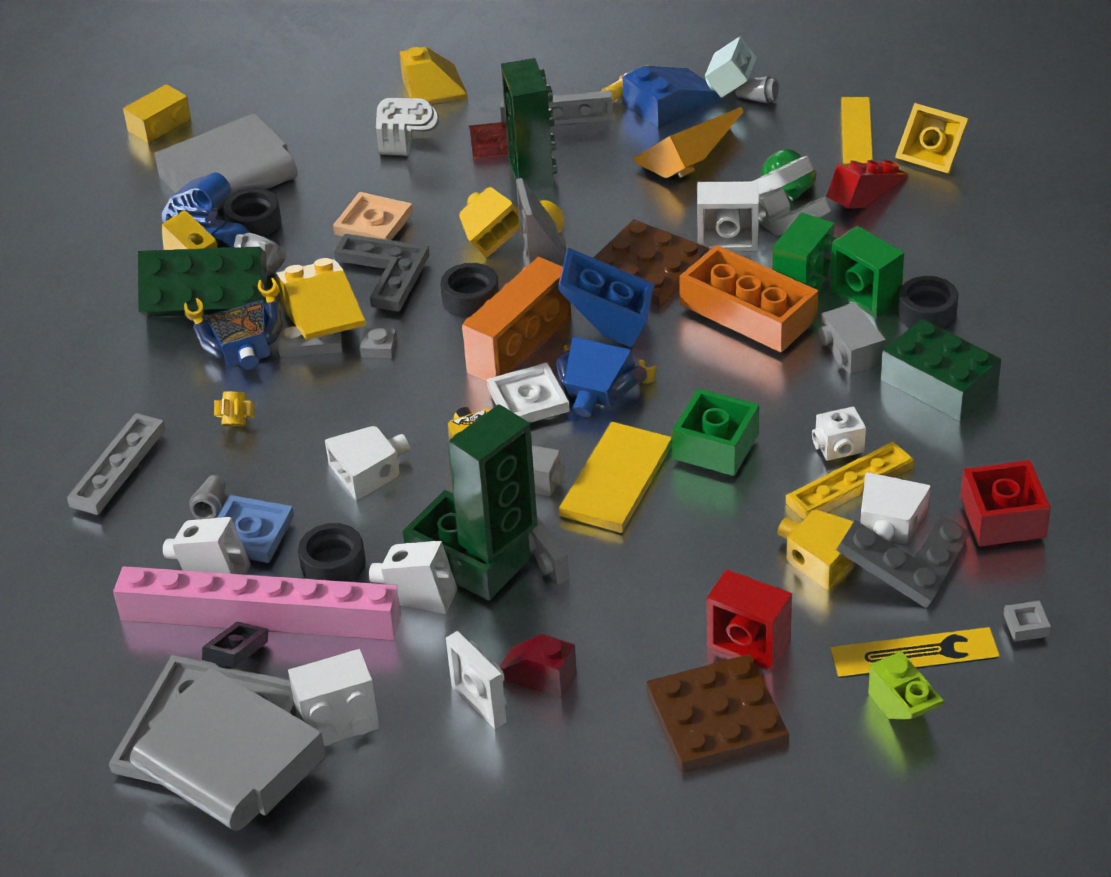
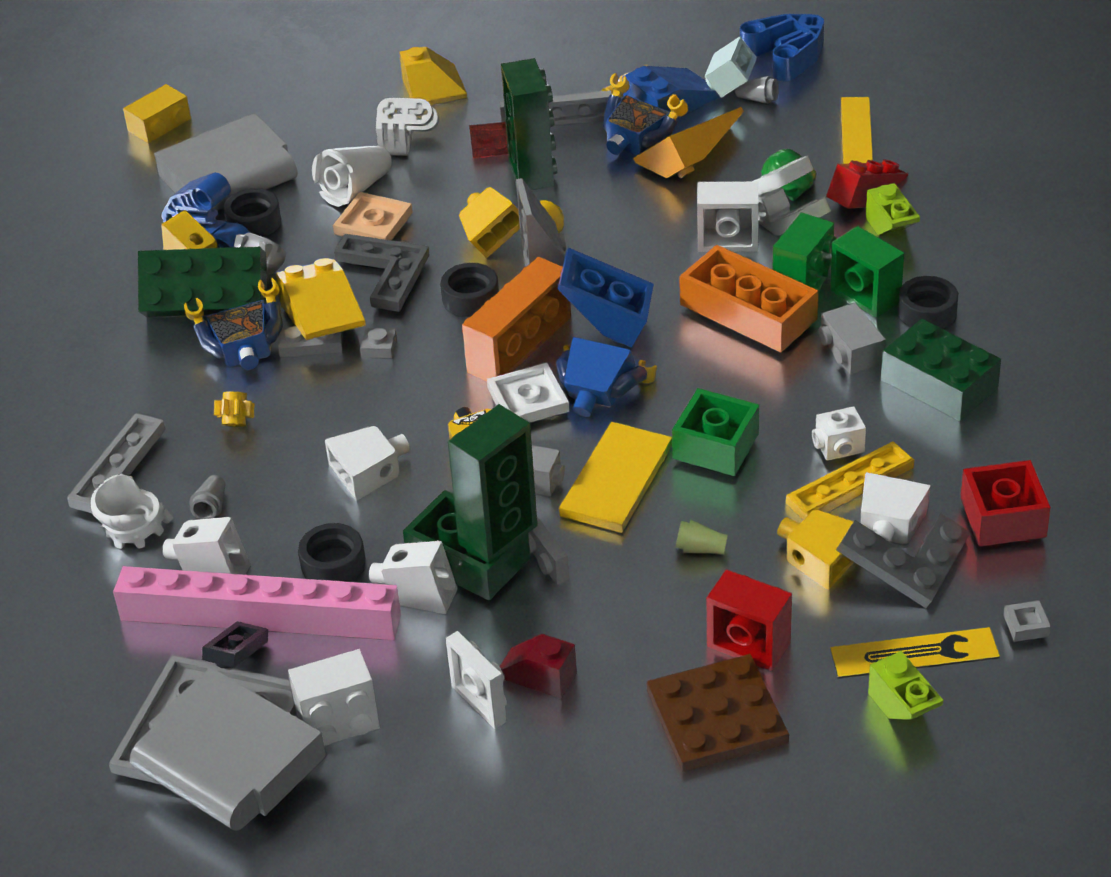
medium blue plate [217,495,294,563] -> none
reddish brown plate [593,219,709,306] -> none
yellow slope [895,103,969,174] -> none
none -> white hair [90,474,173,549]
none -> white cone [312,145,392,207]
none -> torso [603,73,688,155]
none -> yellowish green cone [675,519,728,555]
none -> blue connector [740,14,824,82]
none -> lime slope [866,183,920,235]

